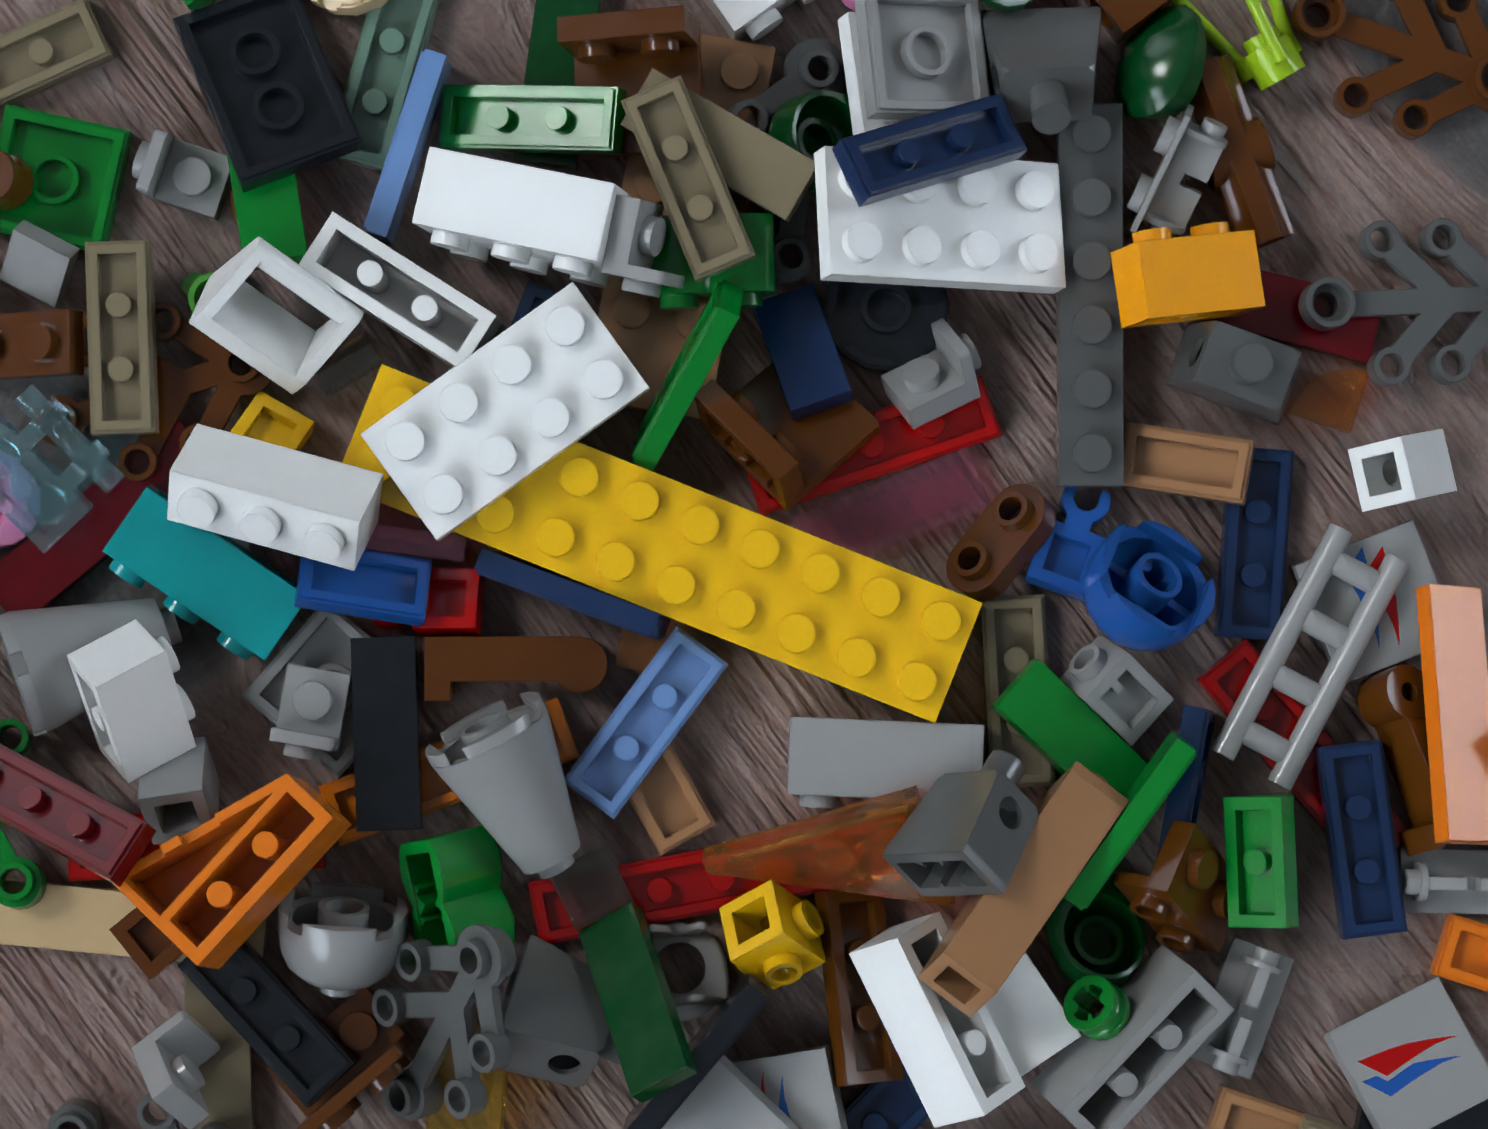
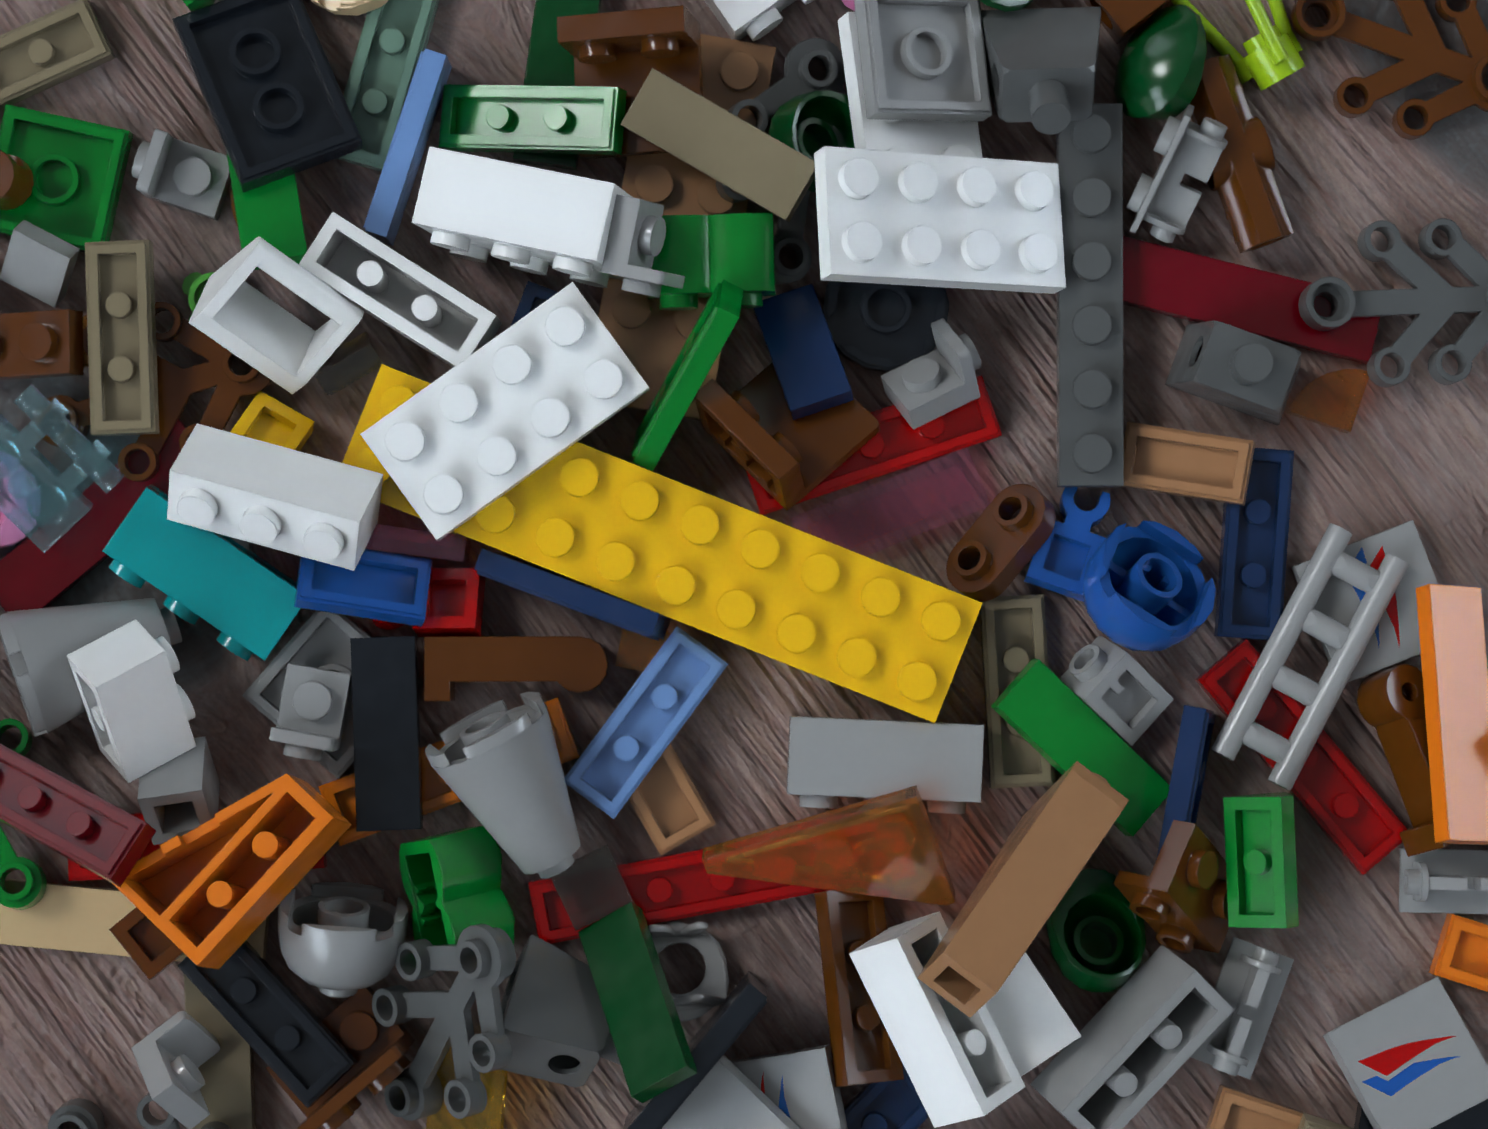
dark tan tile [621,75,757,283] -> none
yellow brick [719,879,826,990] -> none
dark blue tile [832,93,1027,207] -> none
dark grey torso [881,750,1038,897] -> none
green tile [1063,730,1197,910] -> none
green bush [1063,975,1130,1041] -> none
light orange brick [1110,222,1266,329] -> none
dark blue tile [1314,739,1408,940] -> none
white brick [1348,428,1457,512] -> none

